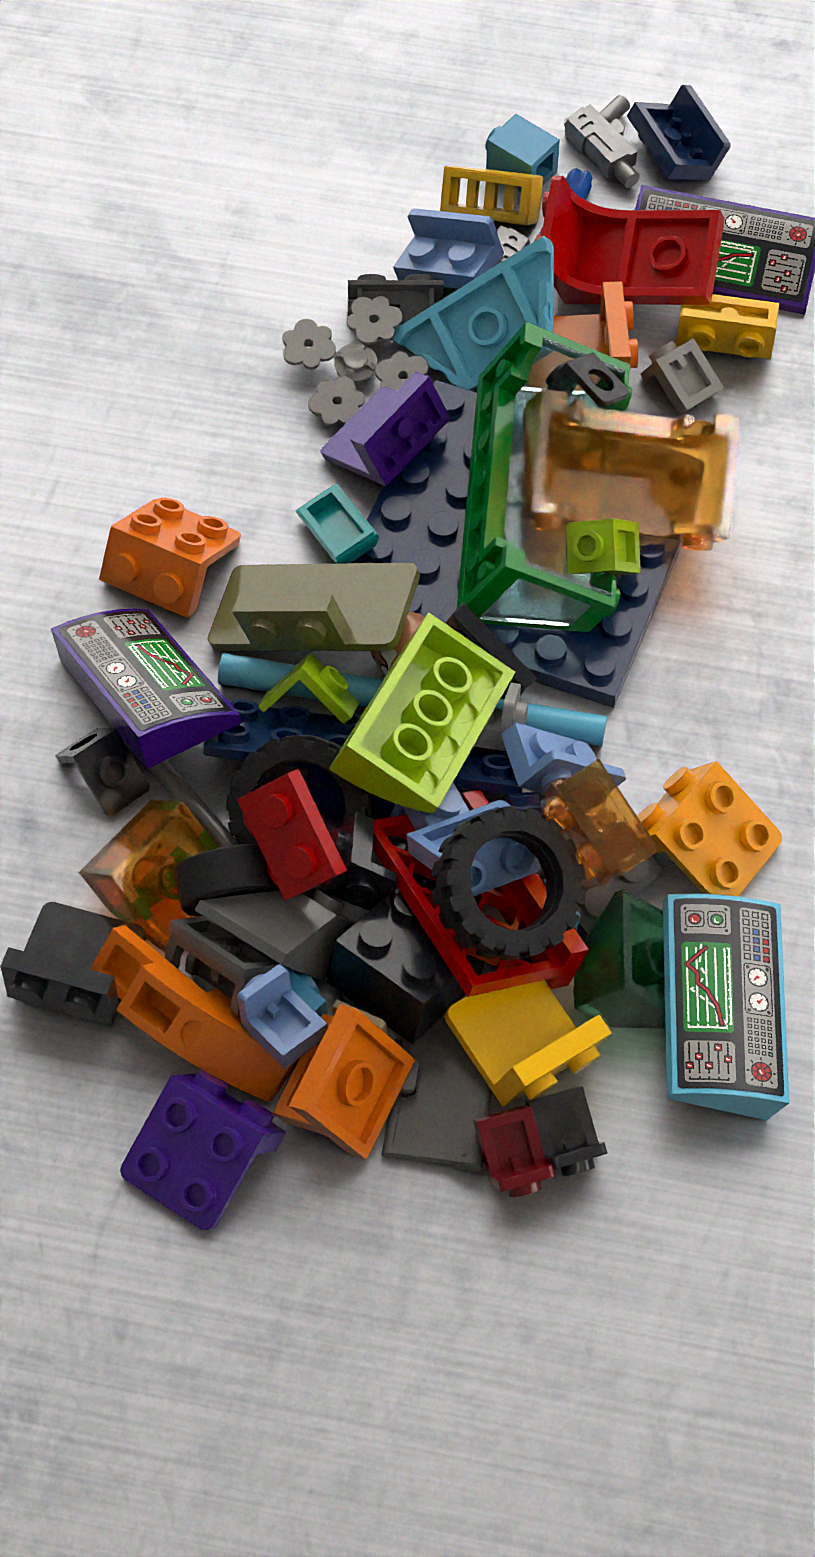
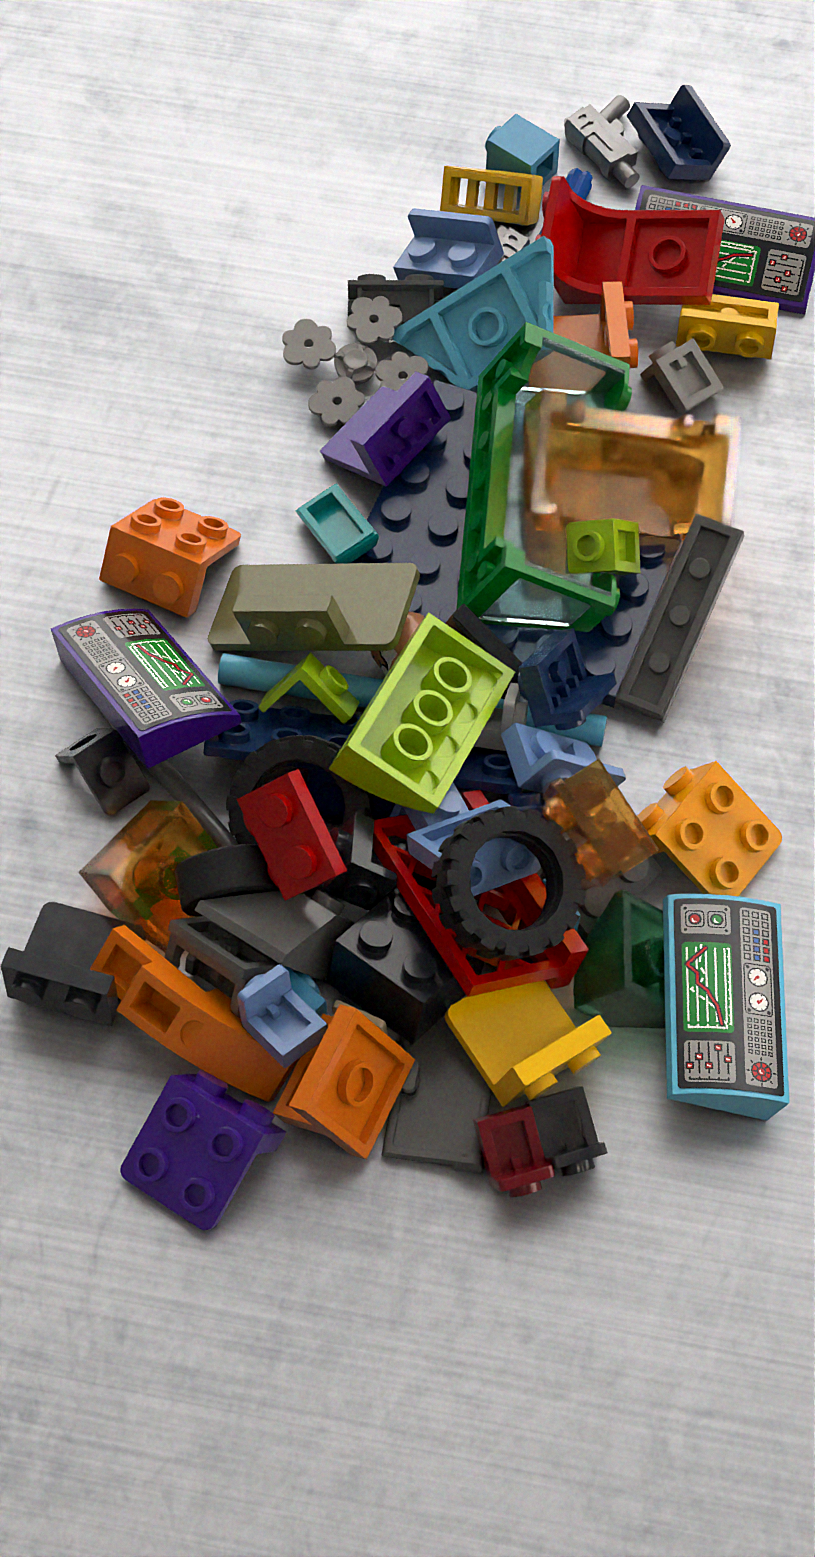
black bracket [533,352,630,414] -> none
none -> dark blue bracket [518,628,617,730]
none -> dark grey tile [615,513,745,723]

